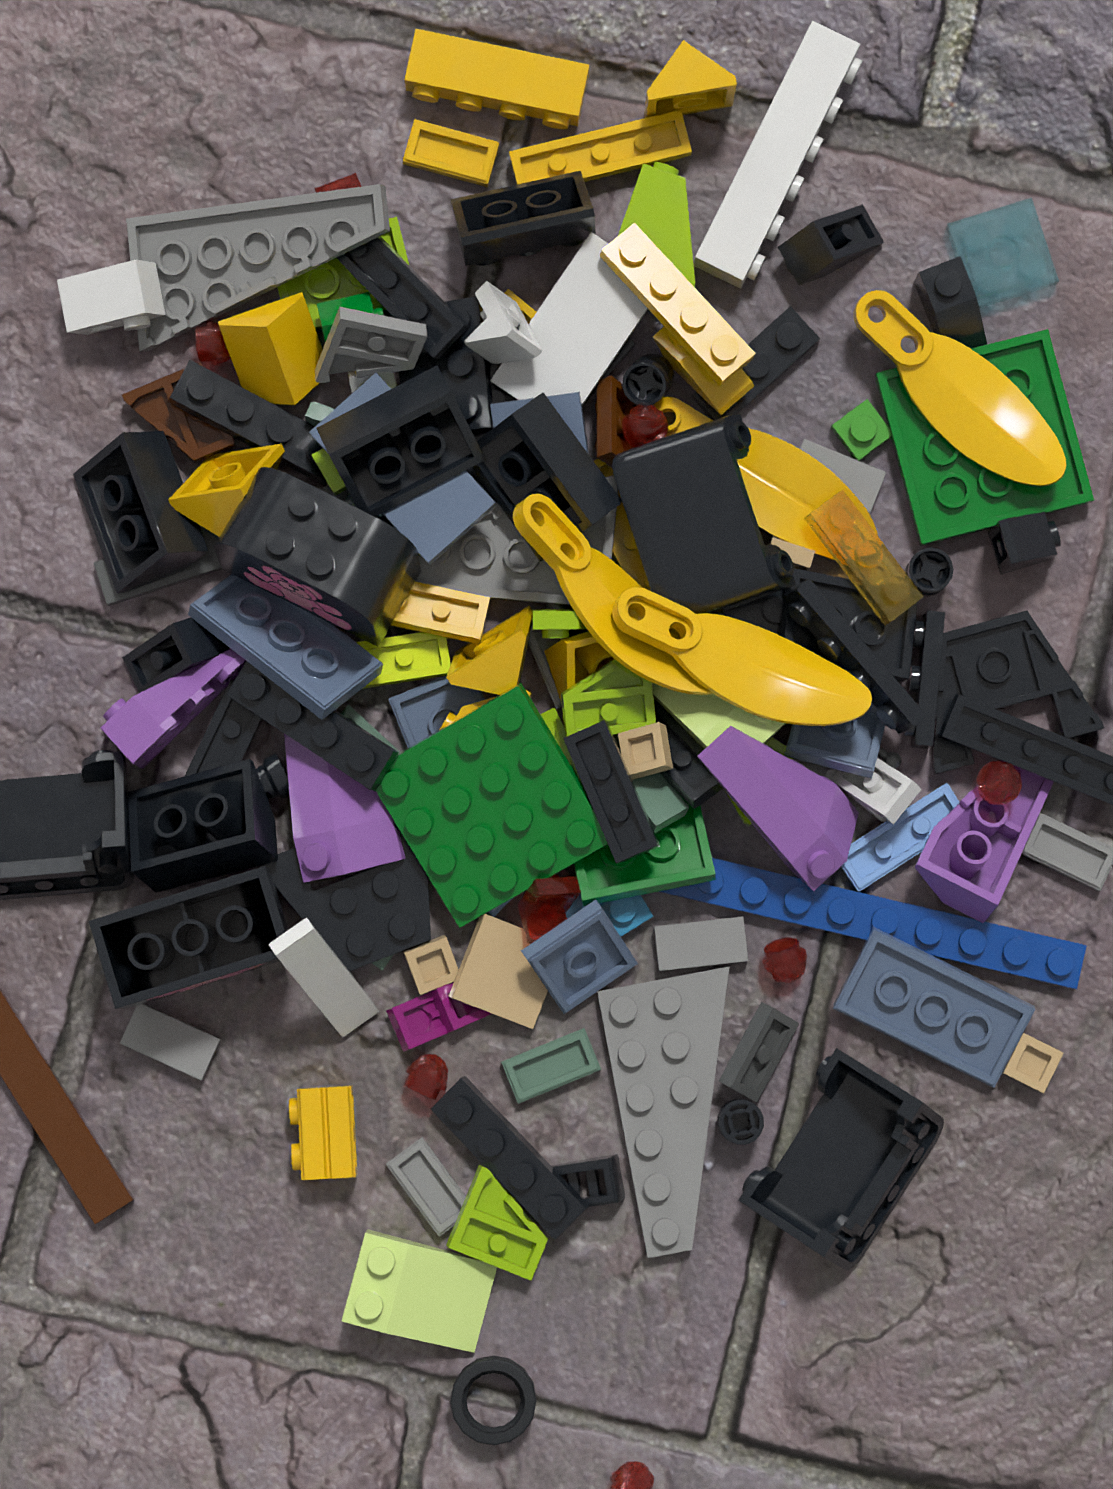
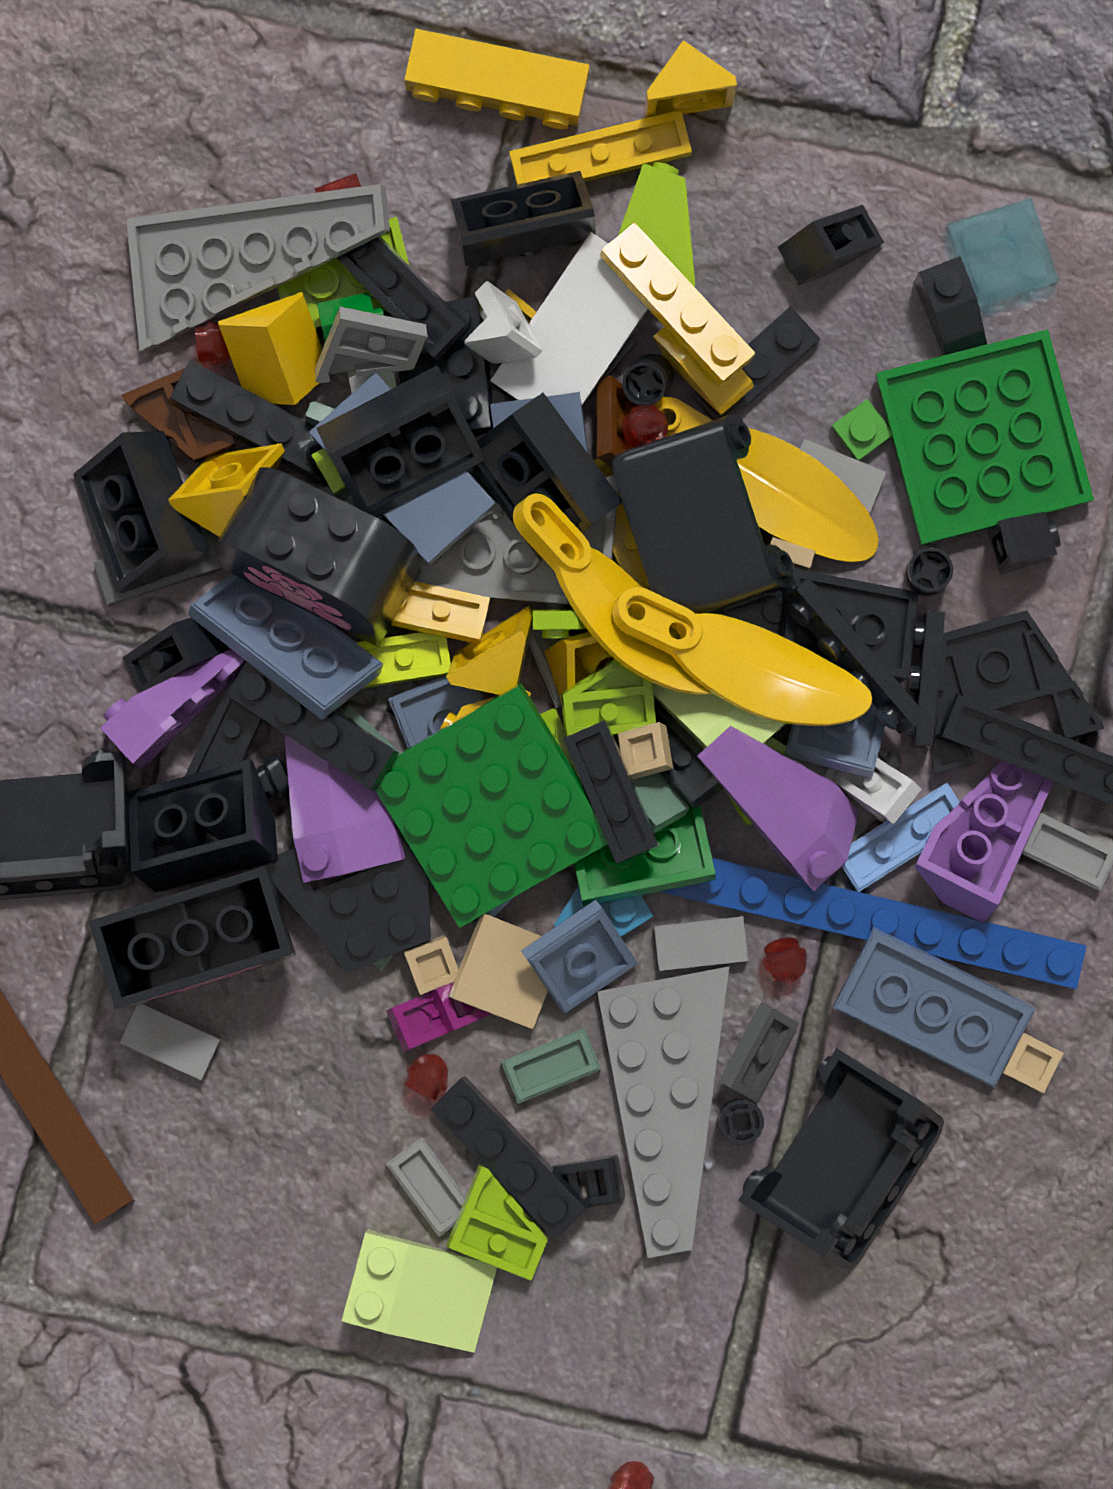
white brick [57,260,165,335] -> none
white tile [269,918,379,1037] -> none
yellow brick [289,1085,358,1180] -> none
yellow tile [403,119,500,187] -> none
black tyre [450,1355,537,1446] -> none
clear red bracket [517,874,581,944] -> none
white brick [694,21,862,289] -> none
clear yellow plate [804,490,923,626] -> none
yellow plant [853,290,1066,486] -> none
clear red plate [977,761,1022,805] -> none

